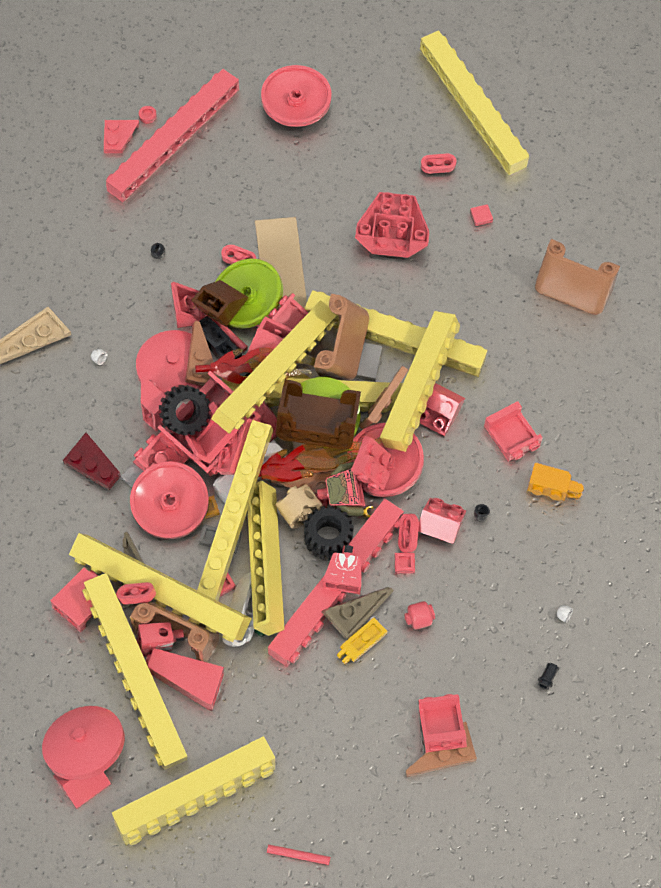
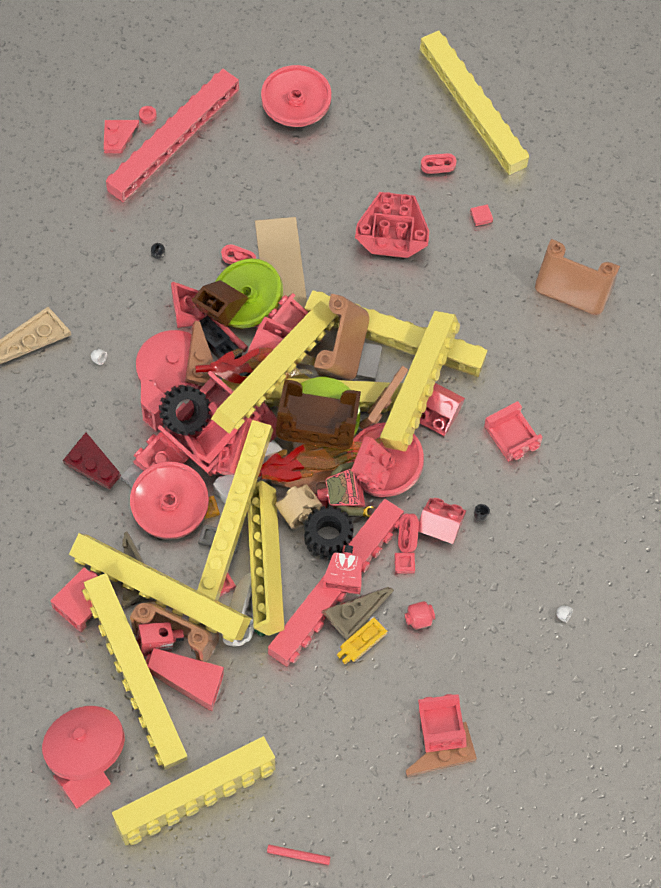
coral plate [116,582,156,604] -> none
light orange hinge [527,463,584,501] -> none
black pin [538,663,559,690] -> none

